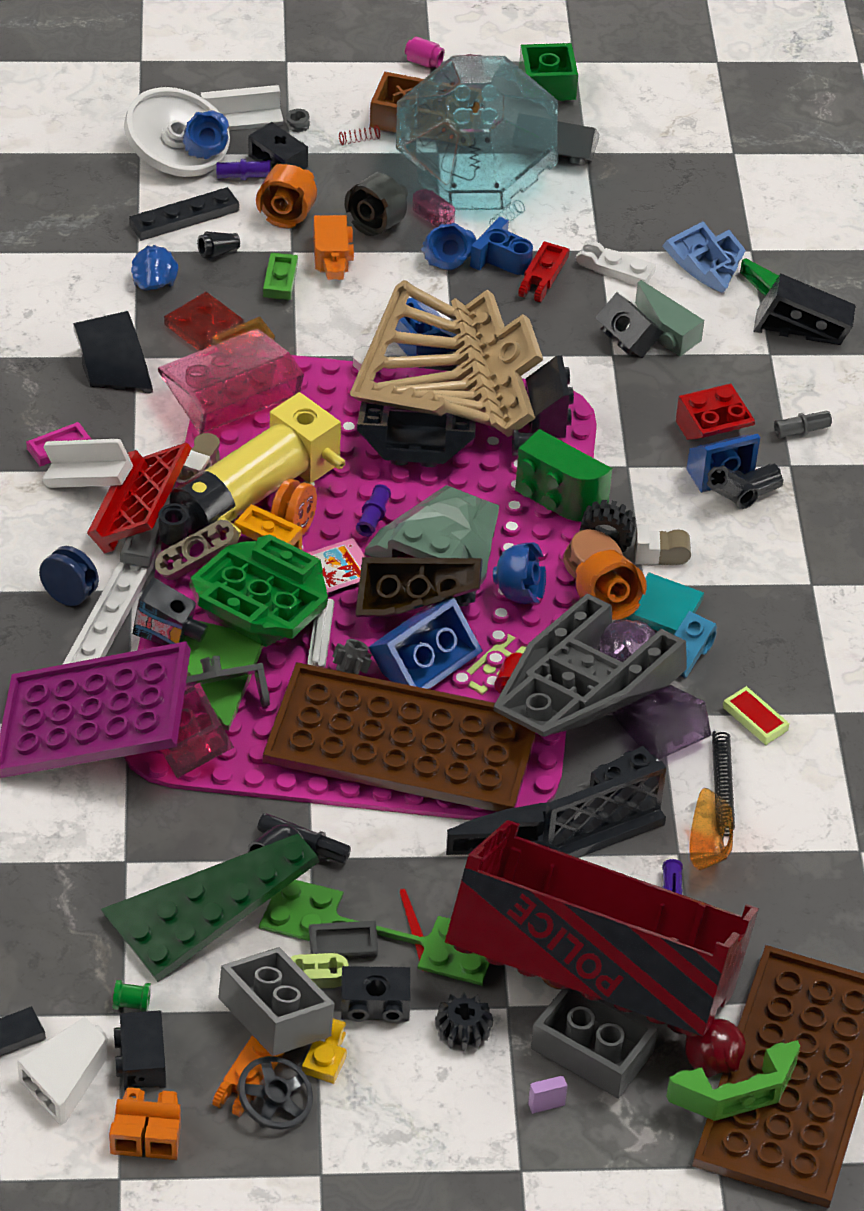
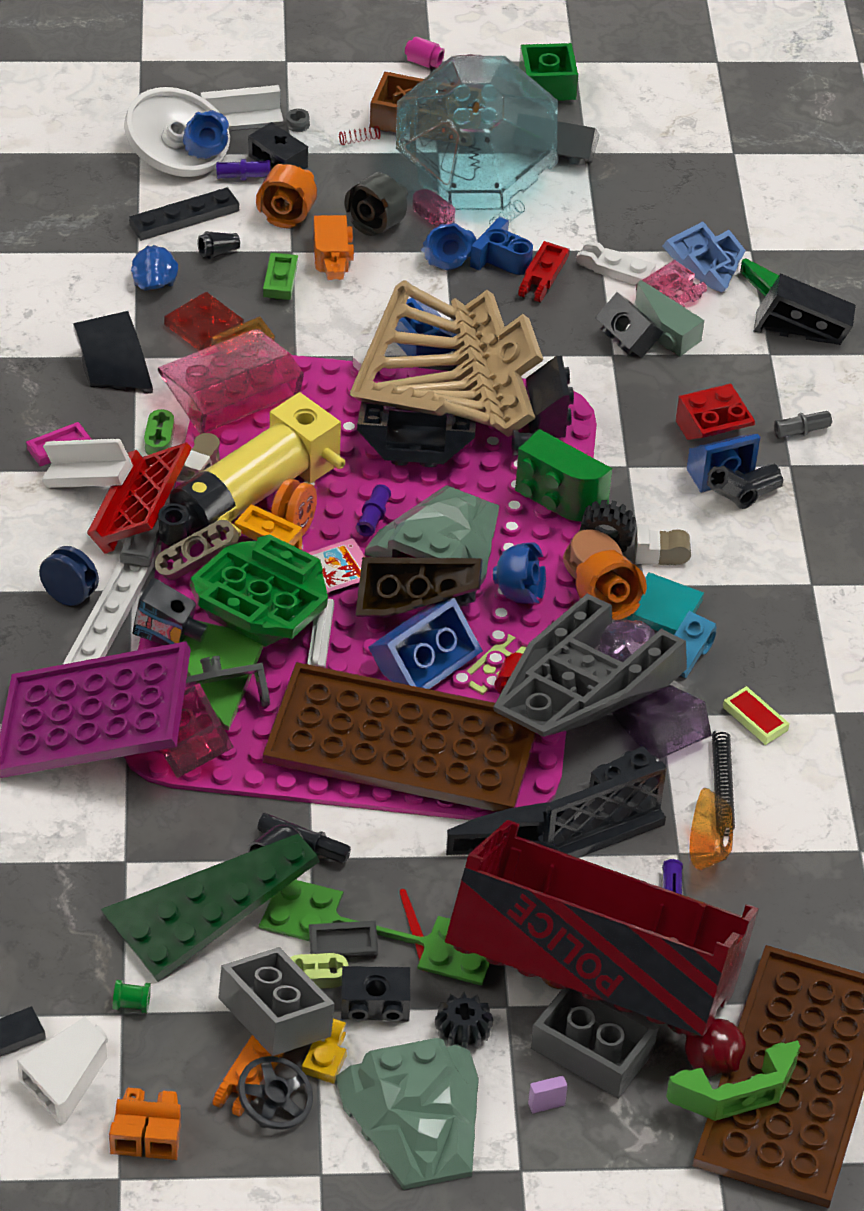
black hinge [114,1010,166,1091] -> none
dark grey gear [332,639,372,675] -> none
none -> bright green beam [144,409,175,455]
none -> sand green wedge [336,1038,479,1190]
none -> clear pink plate [635,260,707,307]

